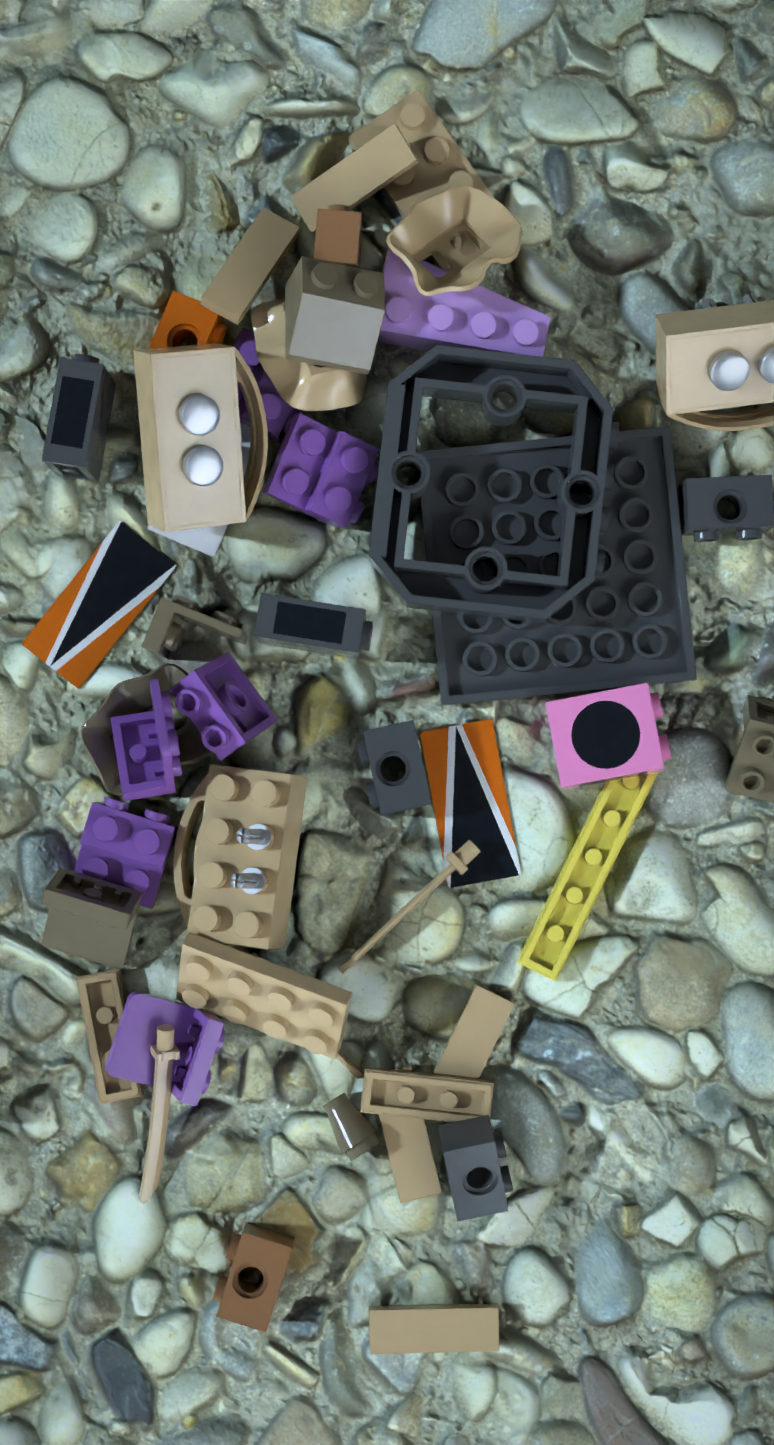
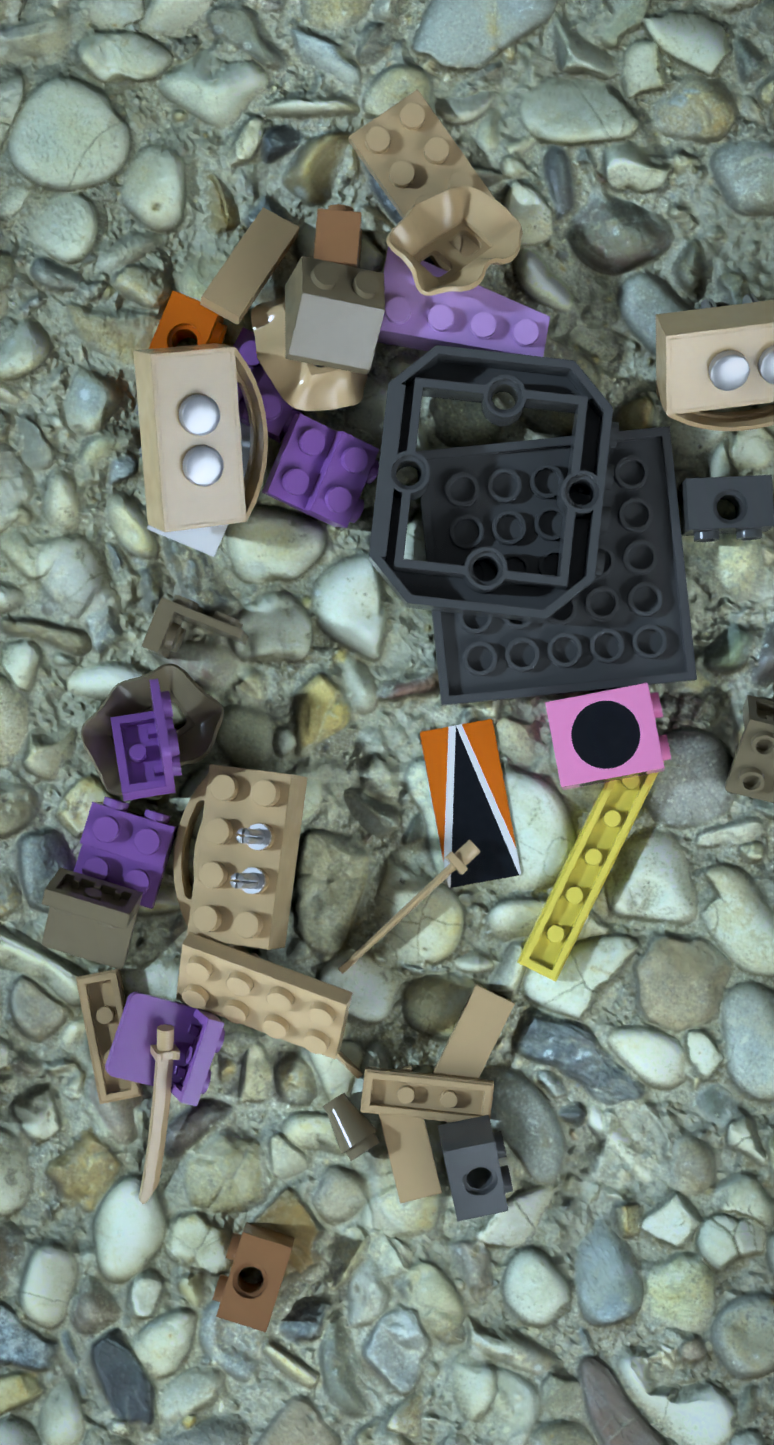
sticker [22,521,176,689] -> none
dark grey brick [42,354,116,483] -> none
medium lavender plate [169,652,278,761] -> none
brick [254,593,373,660] -> none
tan tile [290,123,419,234] -> none
dark grey brick [356,720,432,816] -> none
tan tile [369,1303,499,1354] -> none

